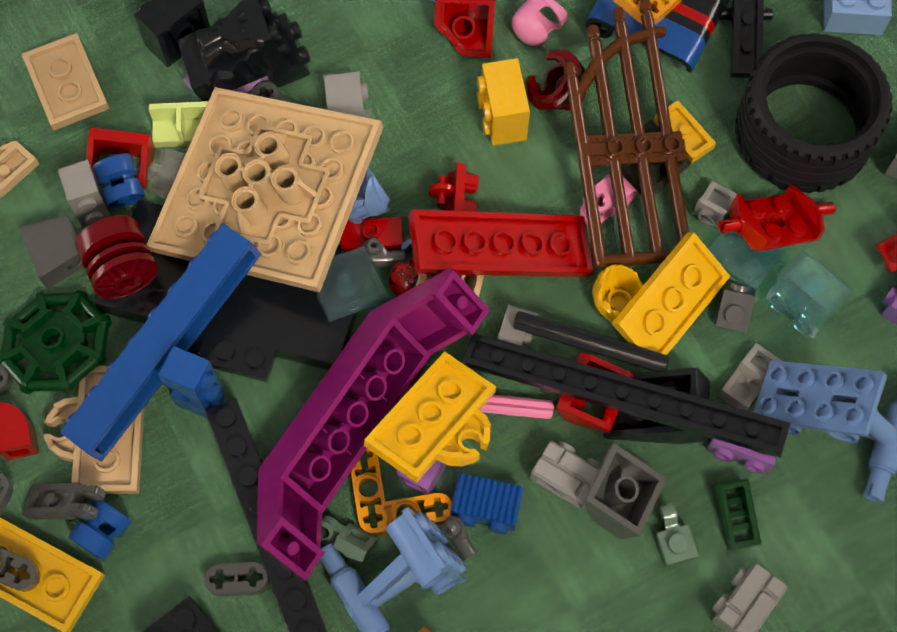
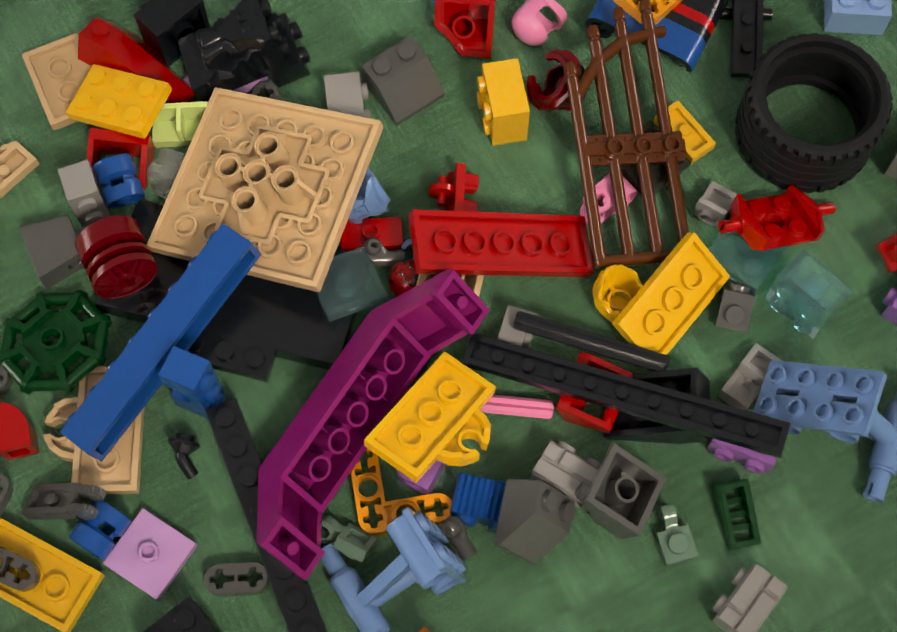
none -> yellow plate [65,64,172,139]
none -> red wedge [78,17,196,103]
none -> lavender plate [103,508,198,602]
none -> black plate [168,433,200,480]
none -> dark grey slope [361,35,445,126]
none -> dark grey slope [494,479,575,564]

